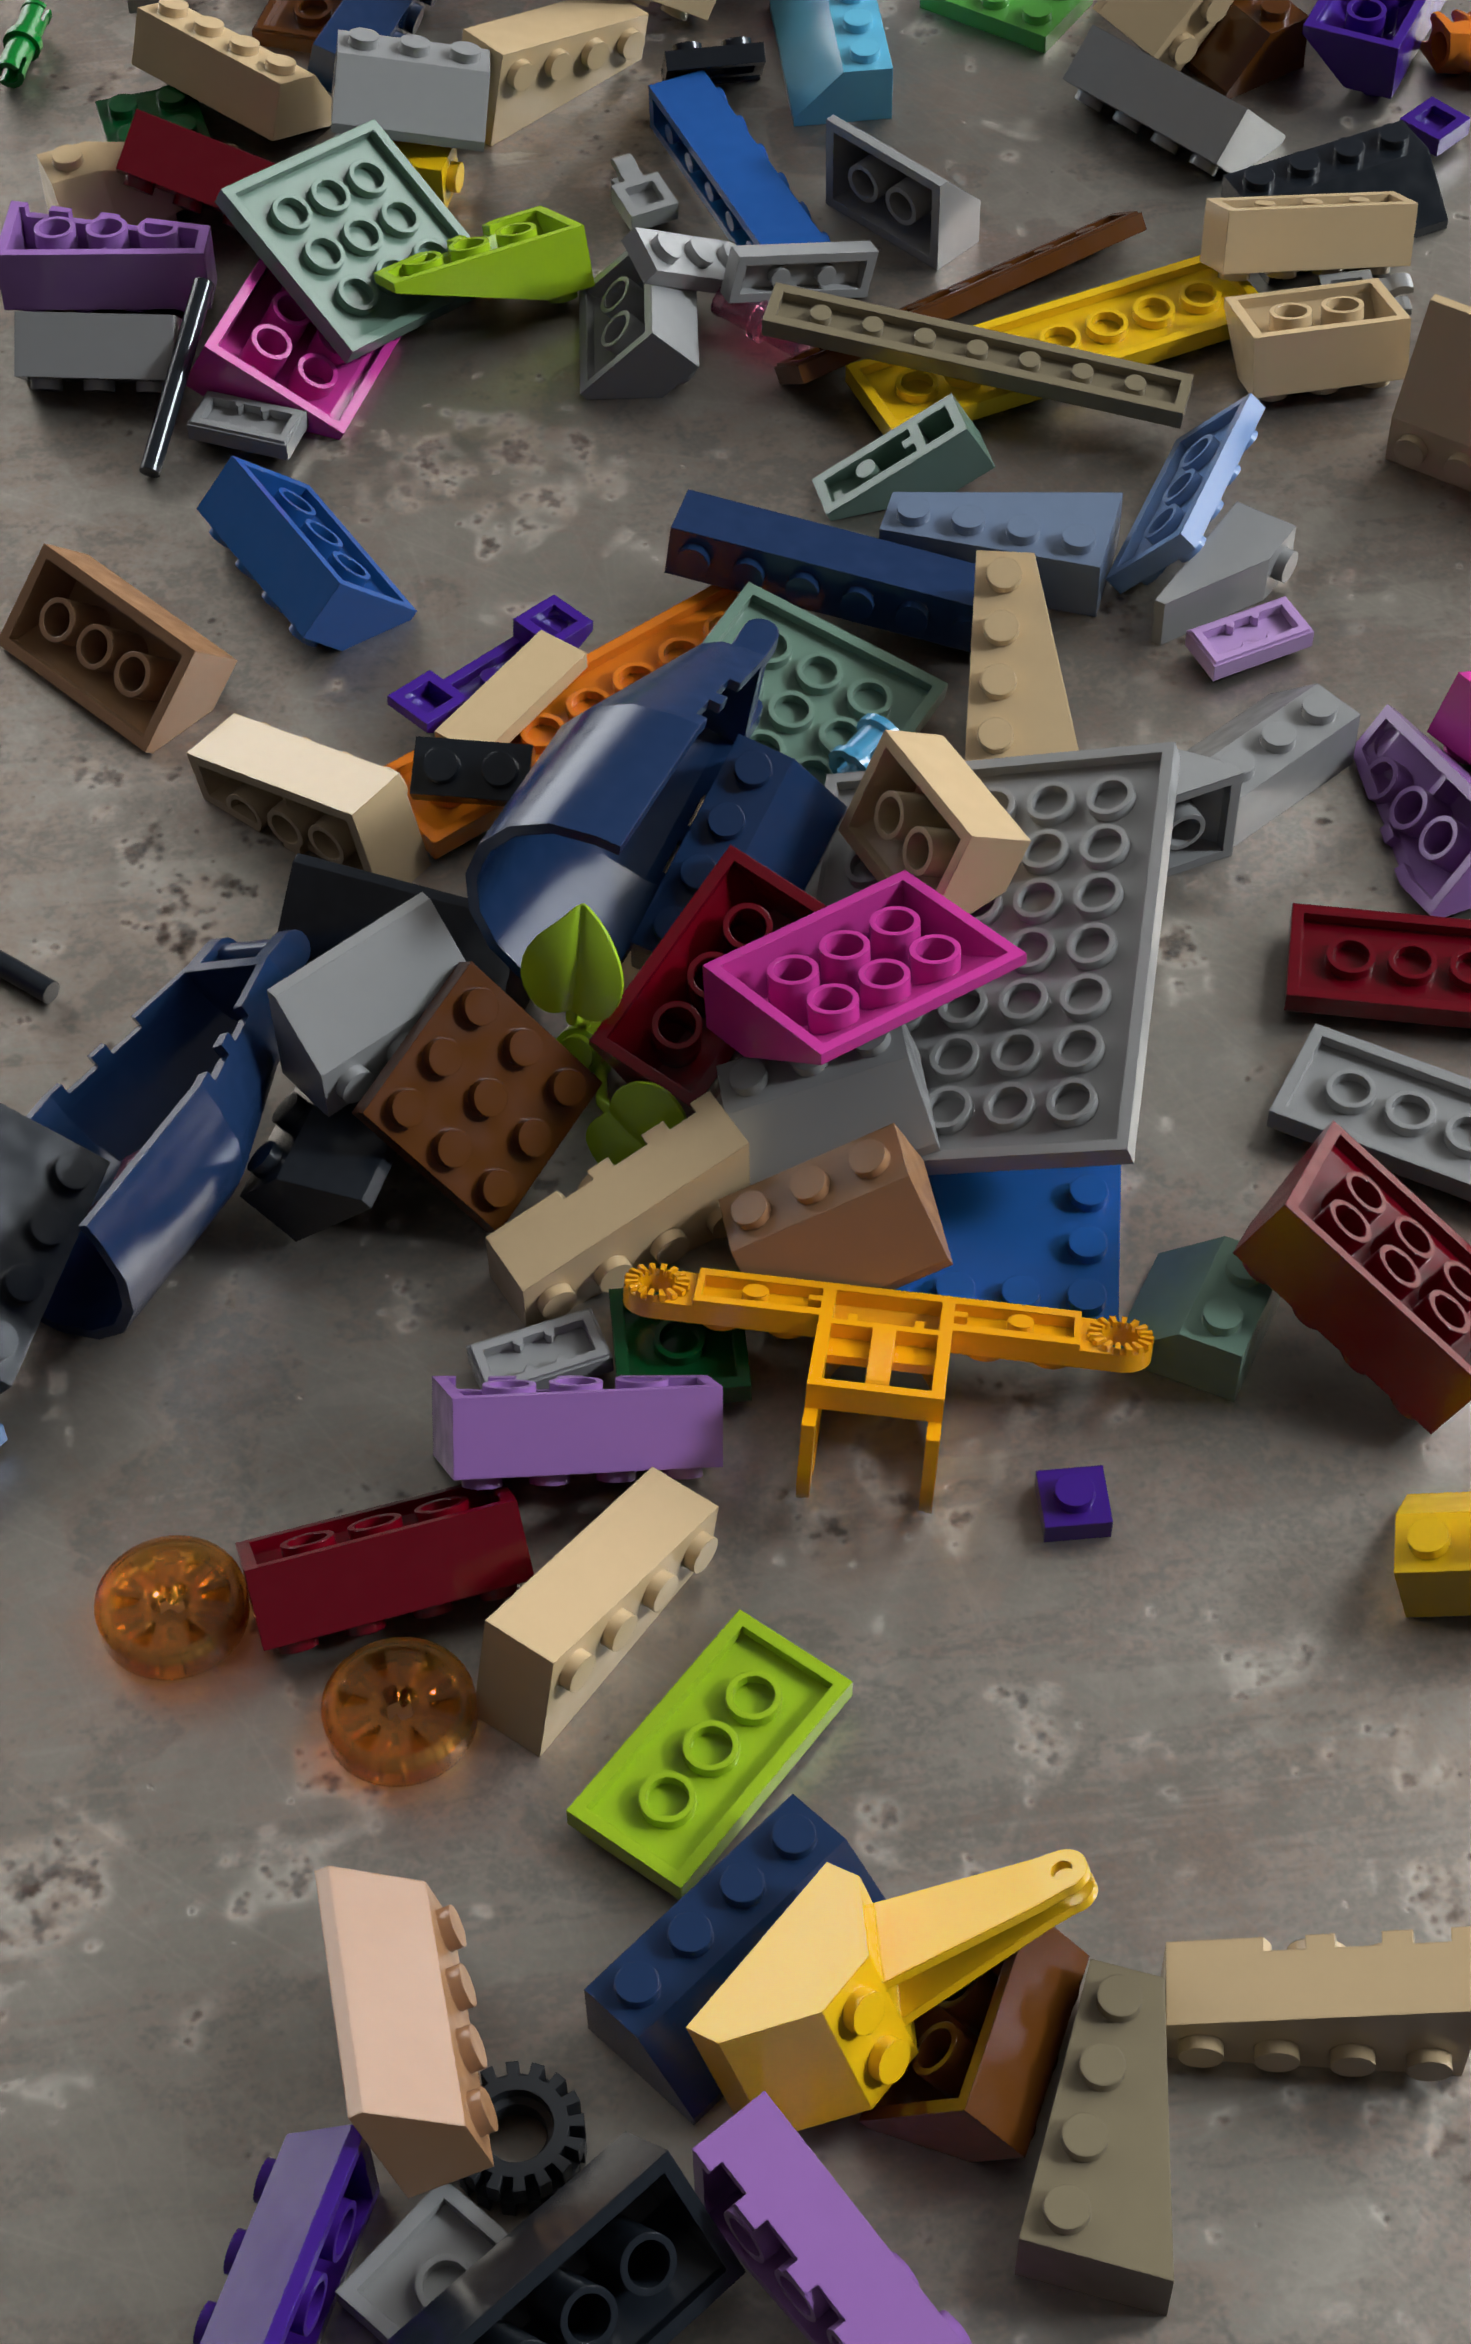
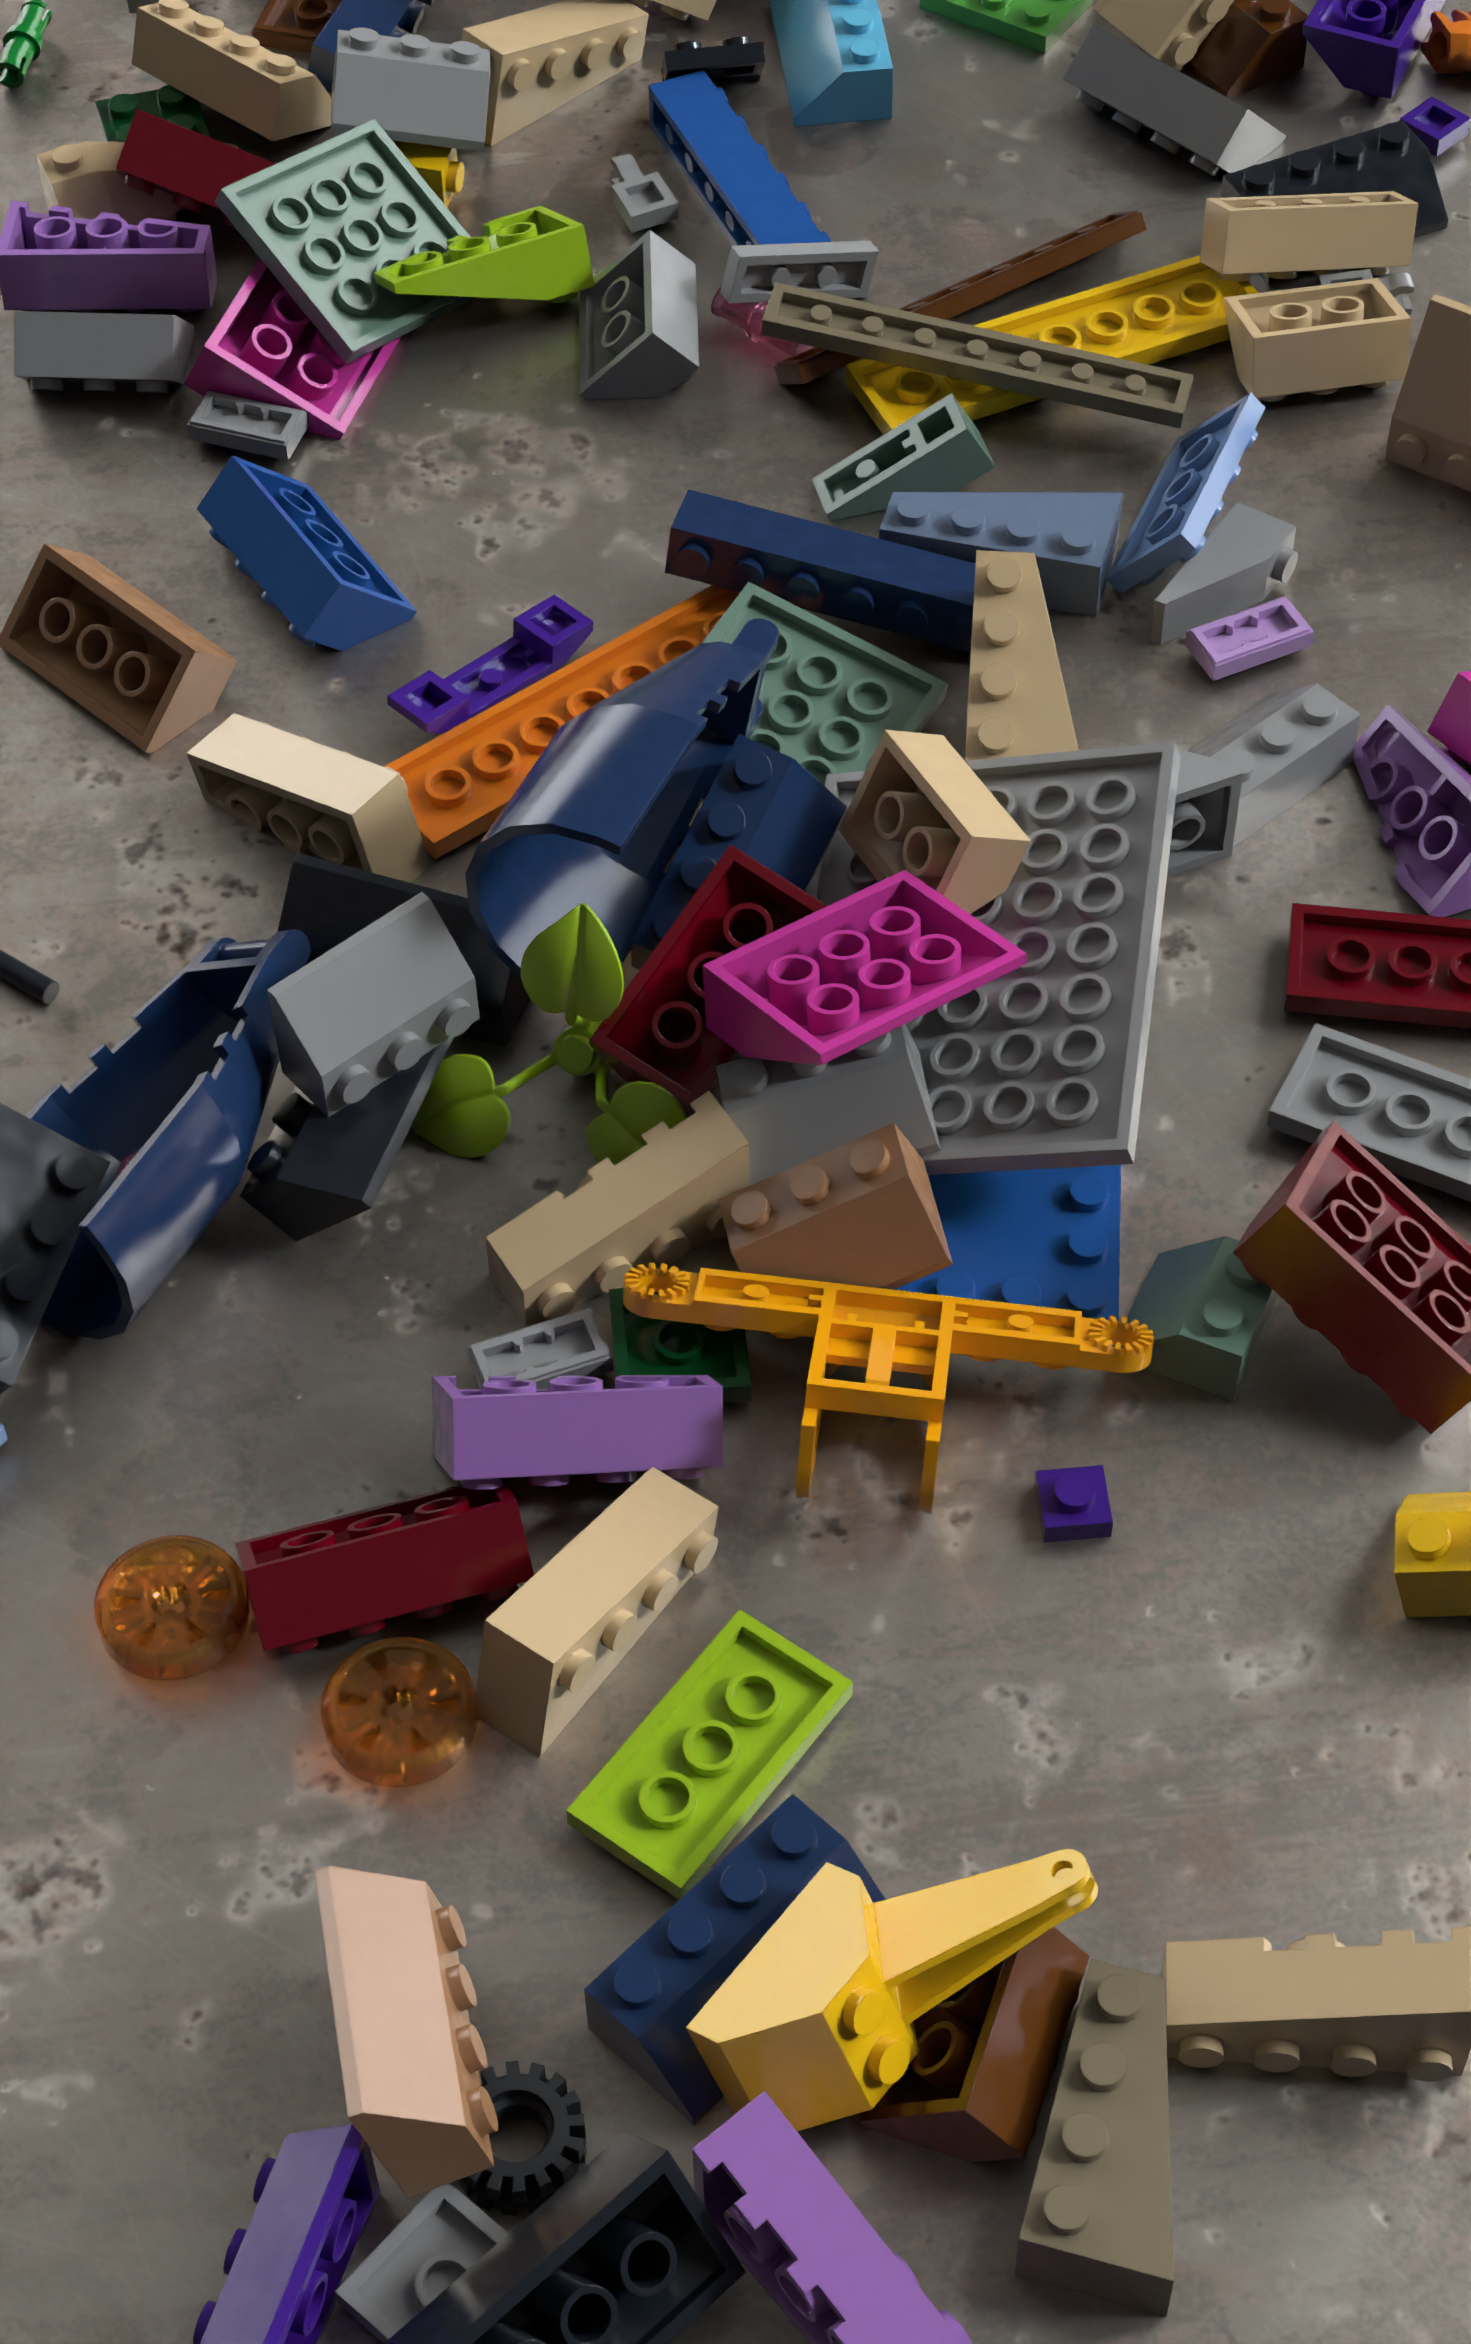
black bar [139,277,215,478] -> none
reddish brown plate [352,961,603,1233] -> none
black plate [410,736,536,807] -> none
tan tile [434,630,588,743] -> none
light grey plate [621,227,736,294] -> none
light grey slope [826,115,981,271] -> none
dark azure bush [828,713,899,774] -> none

